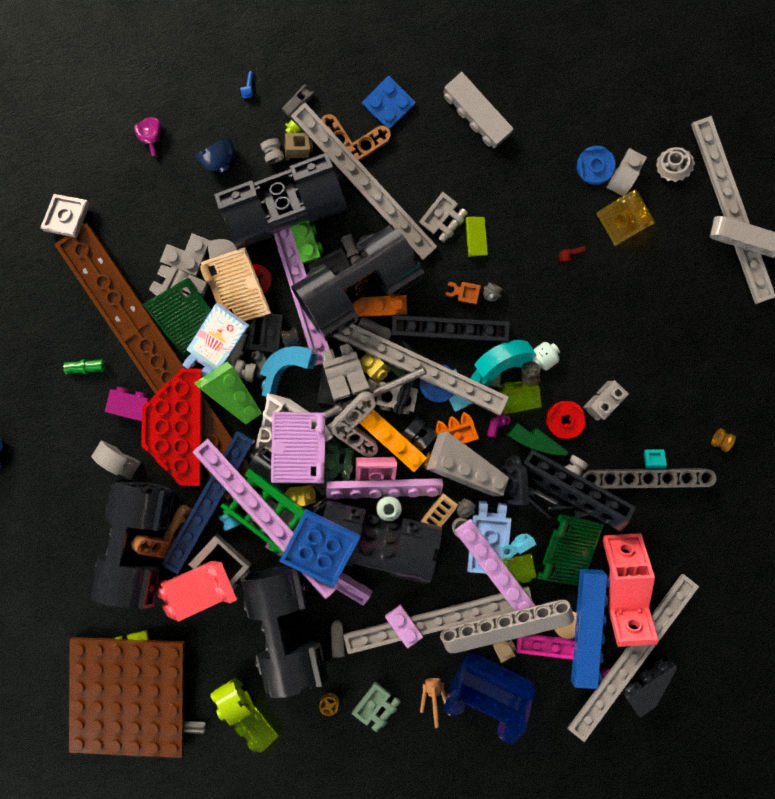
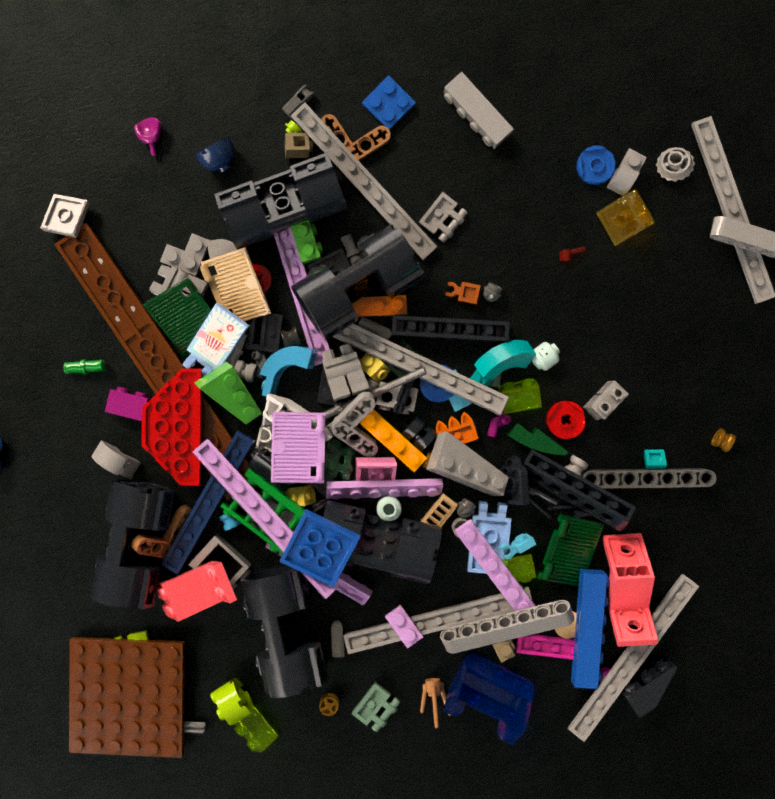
blue hand [241,71,253,99] -> none
light grey wheel [260,138,284,164] -> none
lime slope [465,217,488,257] -> none
clear smoke wheel [521,361,541,386] -> none

